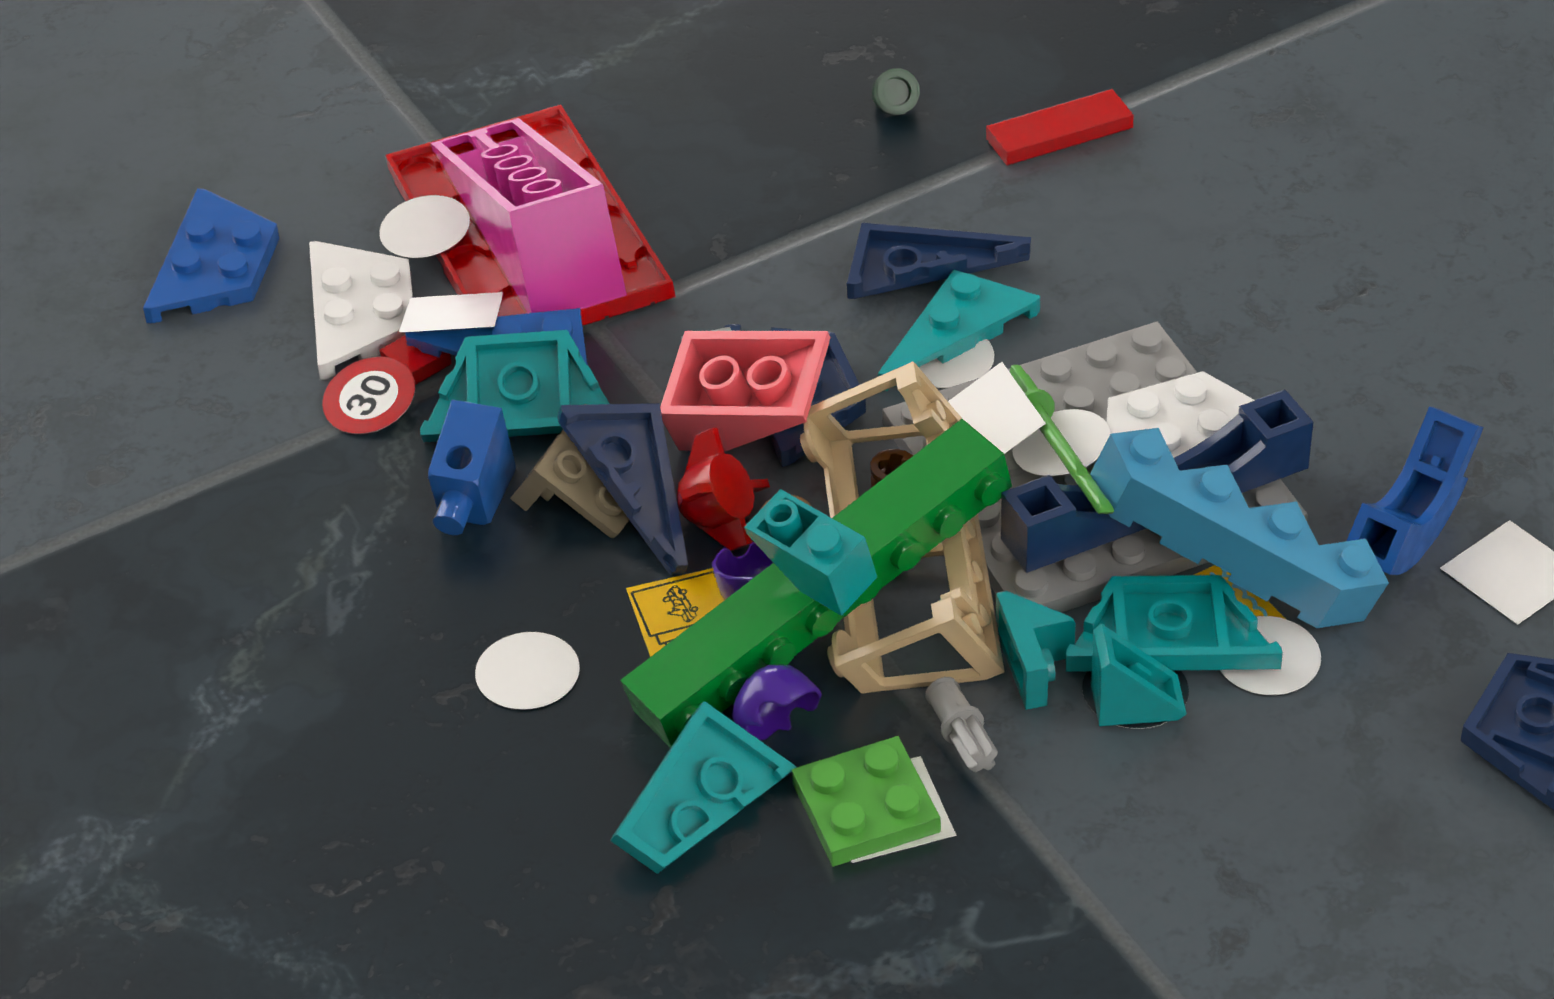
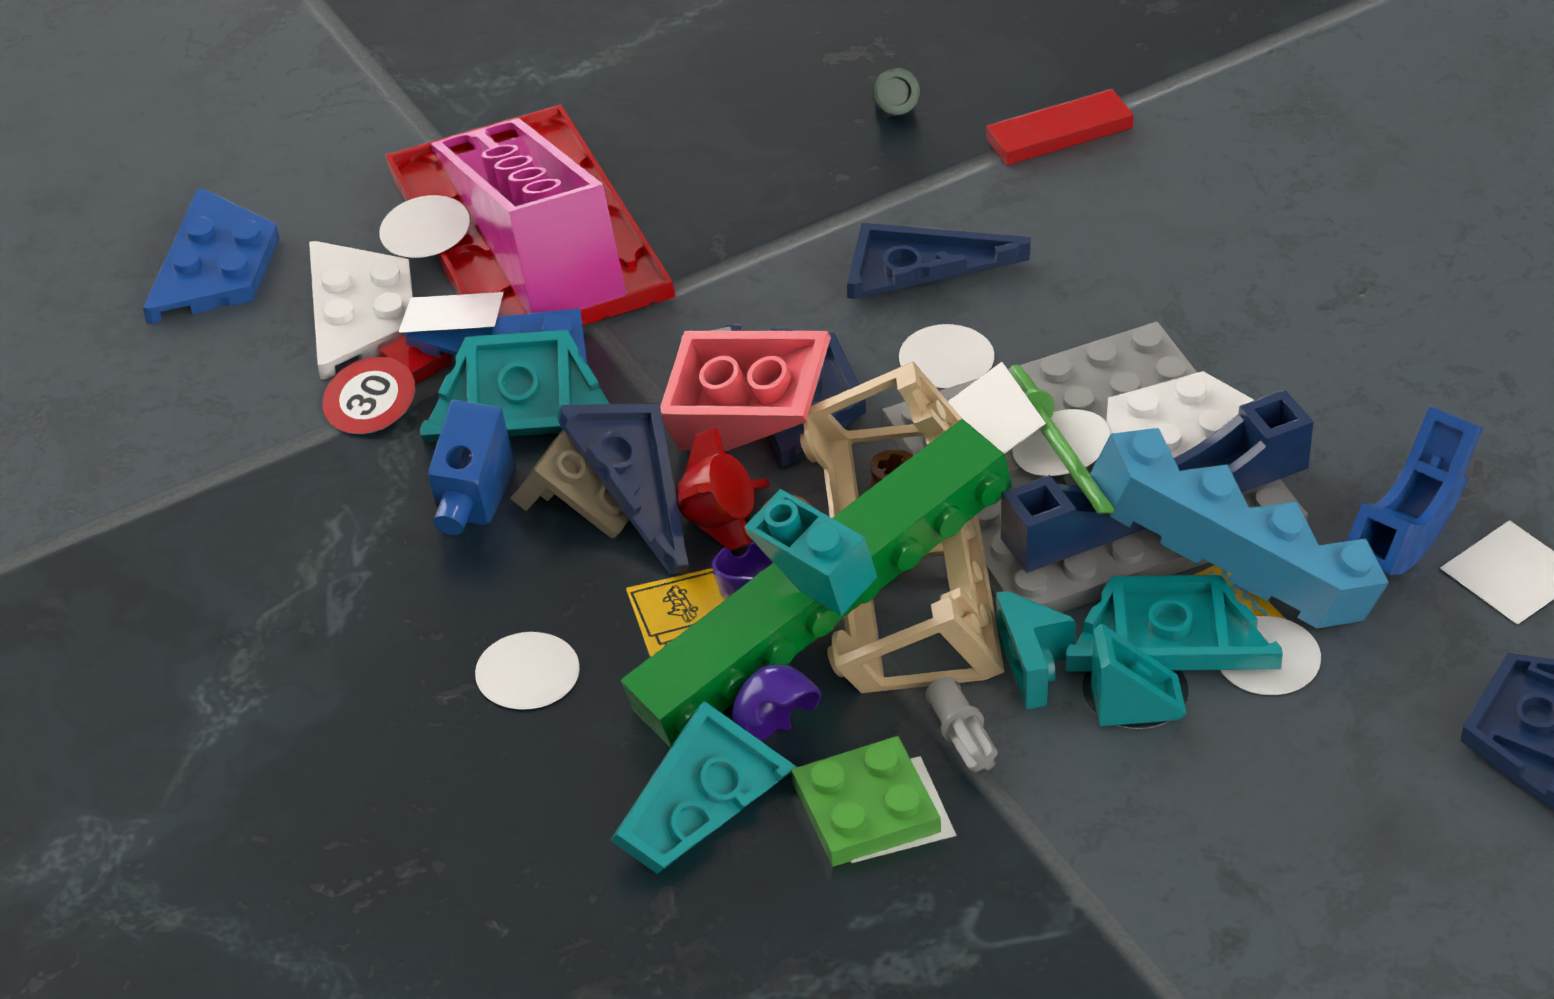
teal wing [878,270,1041,391] -> none

